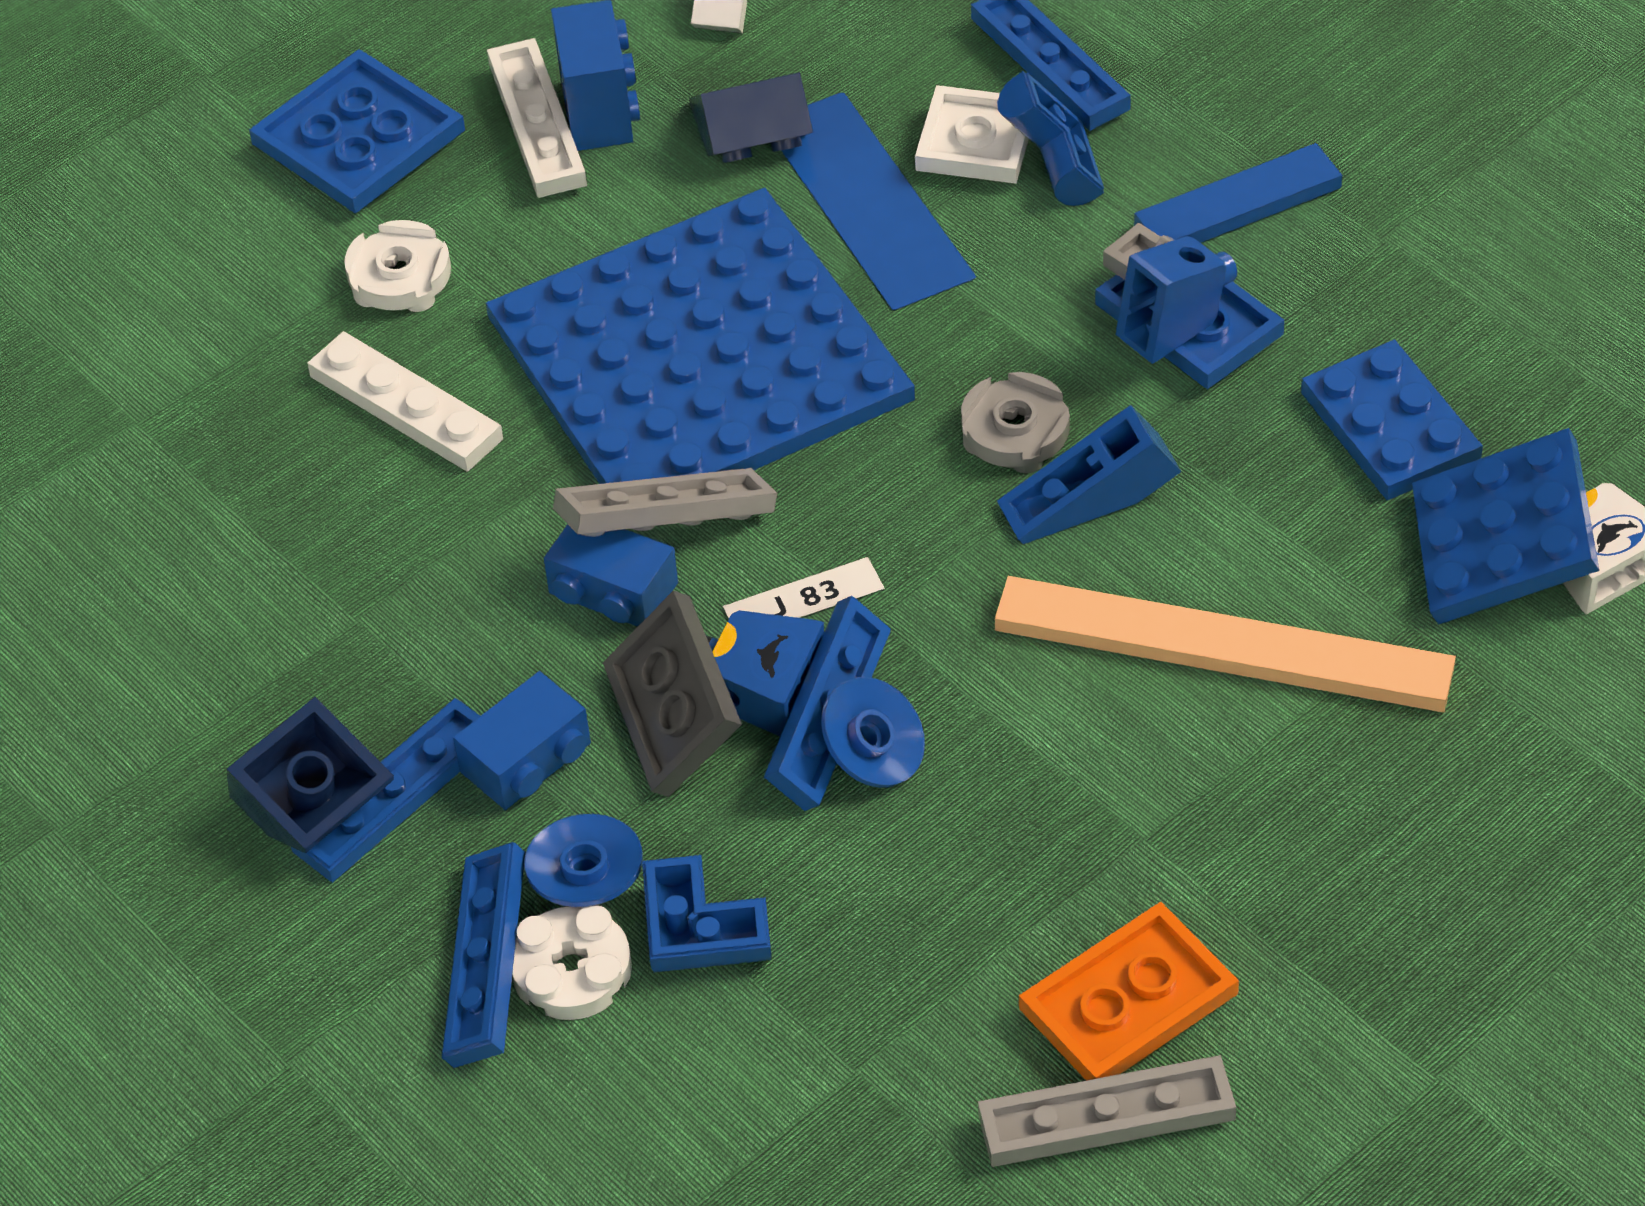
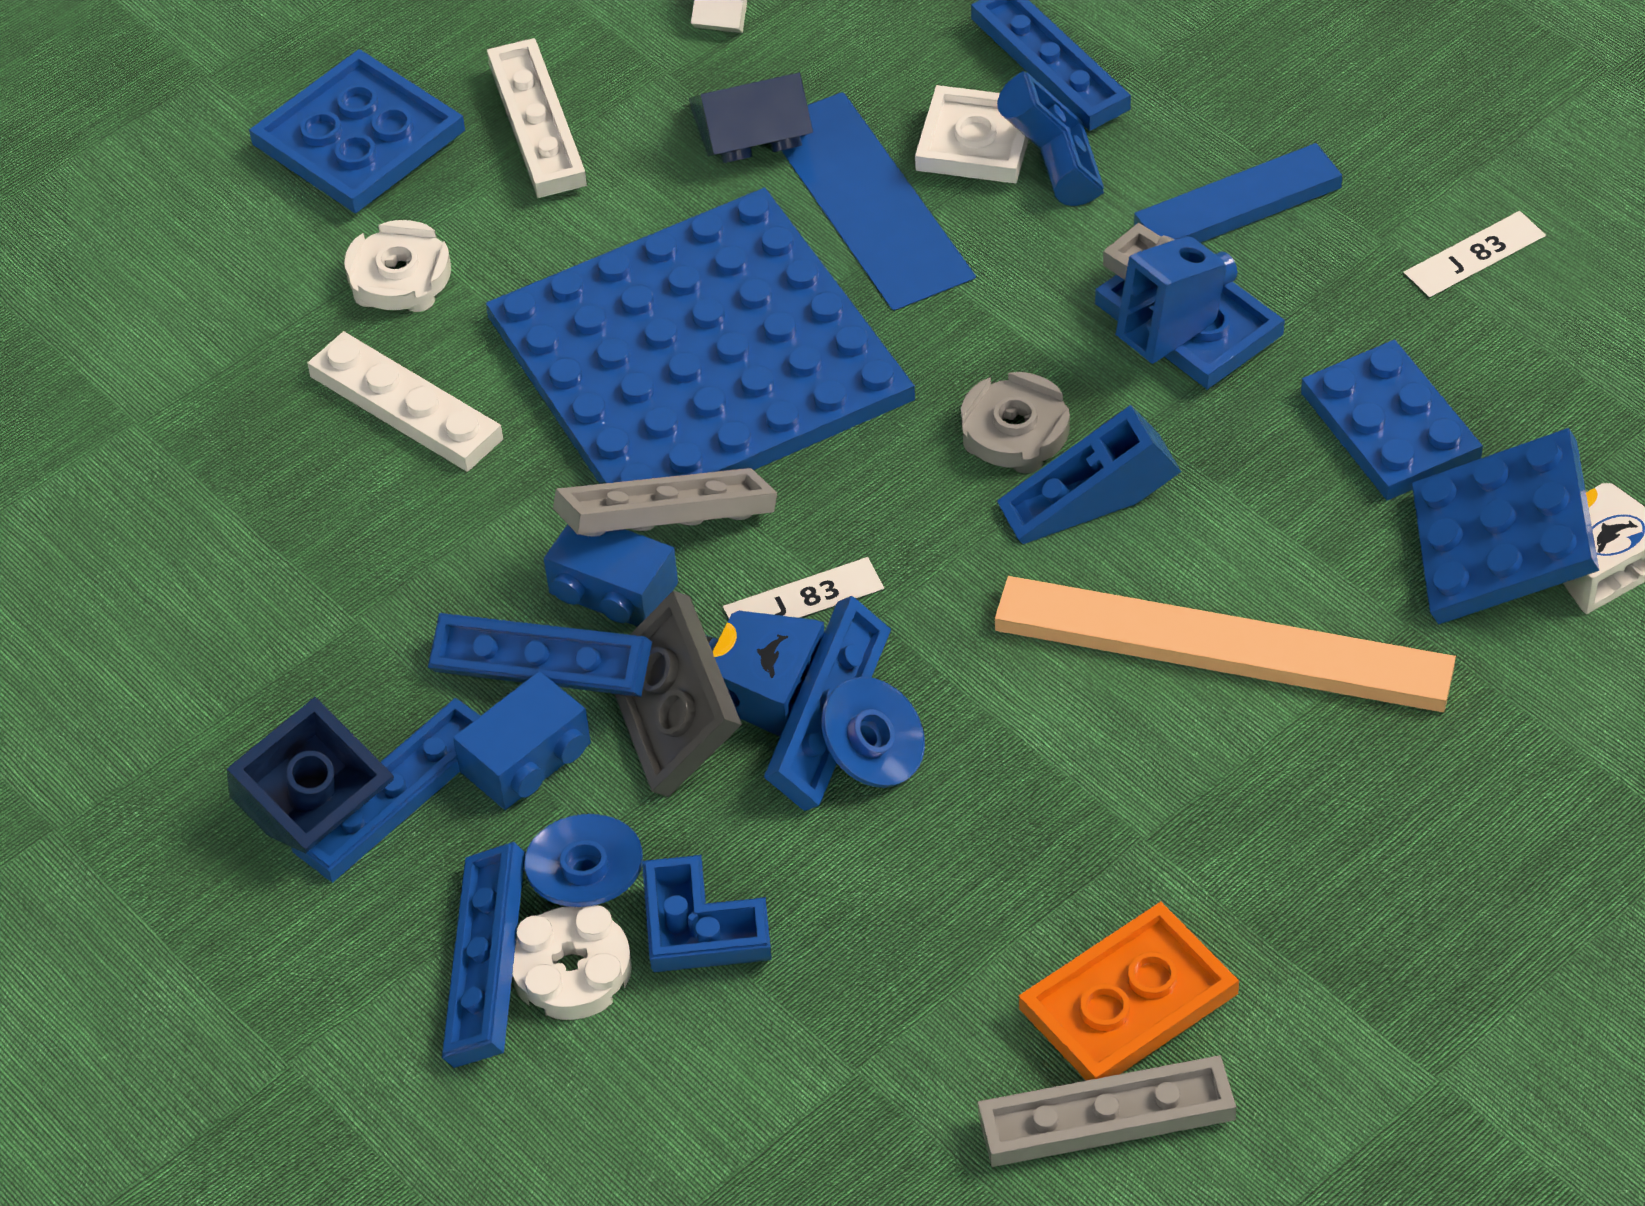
blue brick [551,0,640,151] -> none
none -> blue tile [428,613,652,697]
none -> white sticker [1404,211,1546,297]

